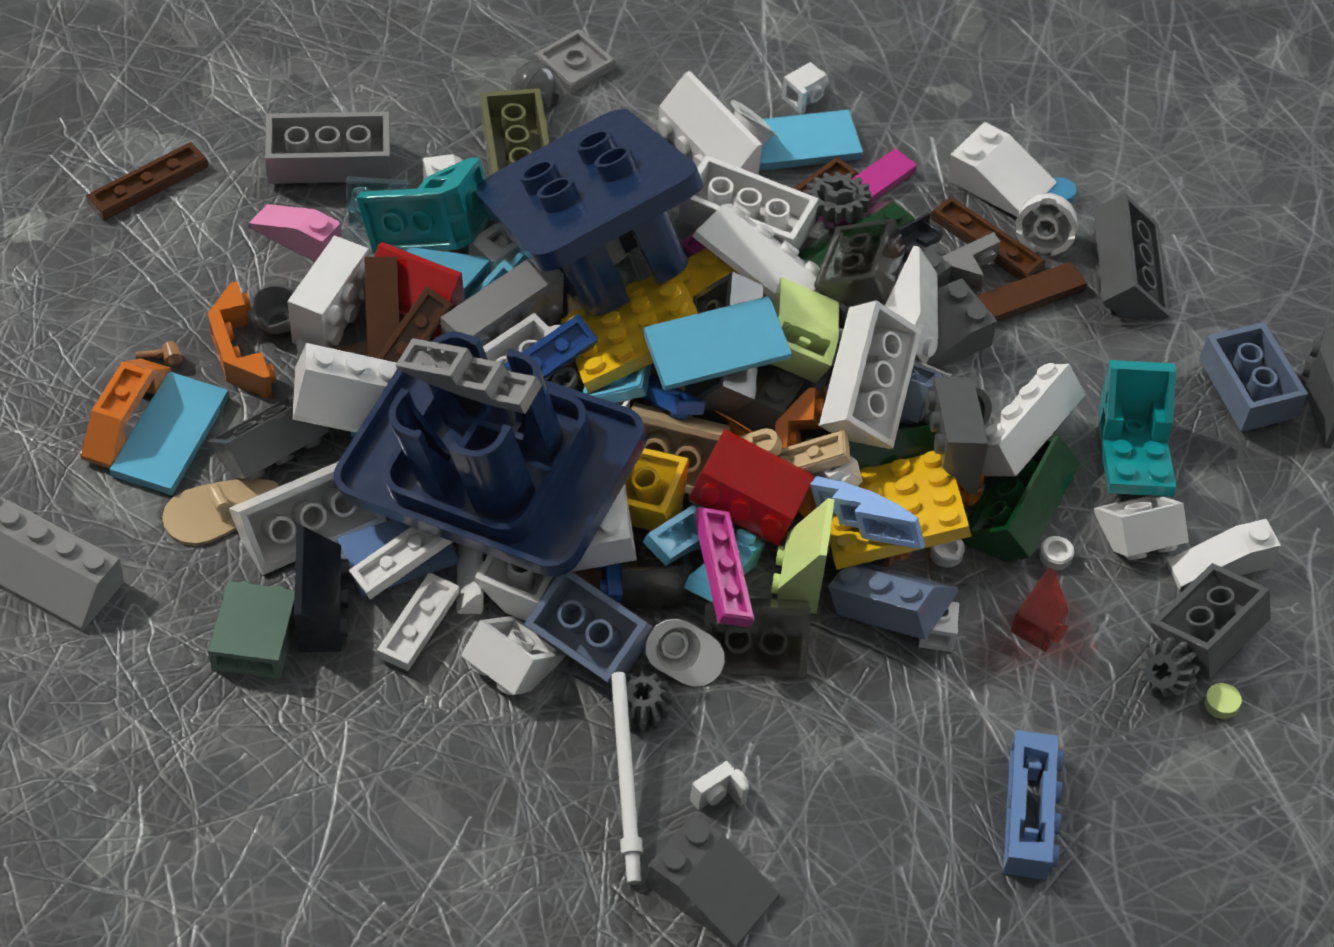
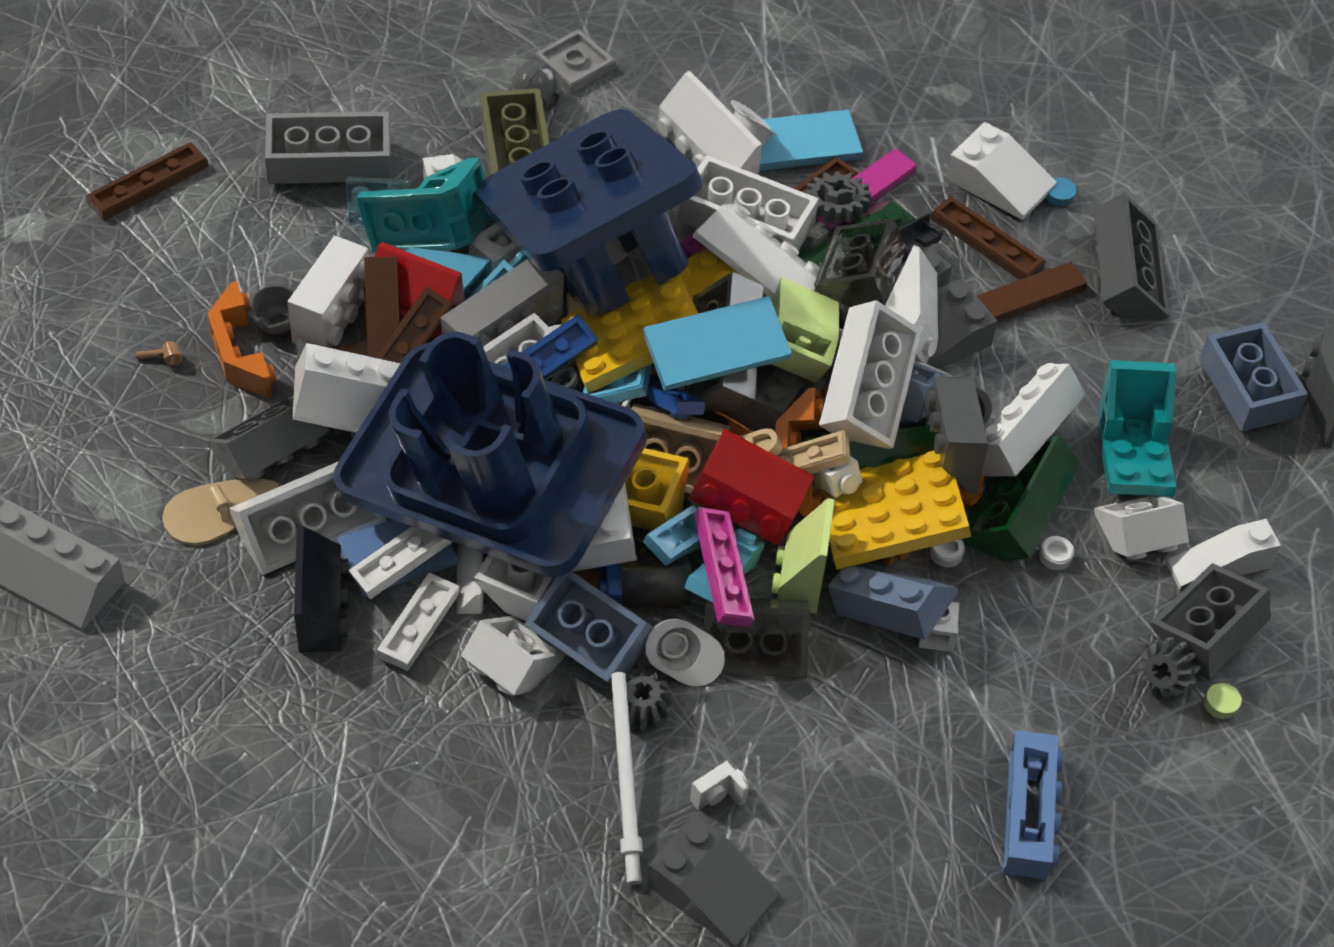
orange slope [81,358,171,469] -> none
medium azure tile [109,371,229,496] -> none
sand green brick [208,581,295,679] -> none
bright pink slope [249,204,342,262] -> none
light grey slope [395,338,542,414] -> none
white brick [782,62,829,115] -> none
light blue slope [810,476,925,549] -> none
light grey slope [942,232,1000,287] -> none
clear red slope [1010,567,1069,652] -> none
white cylinder [1016,193,1078,256] -> none

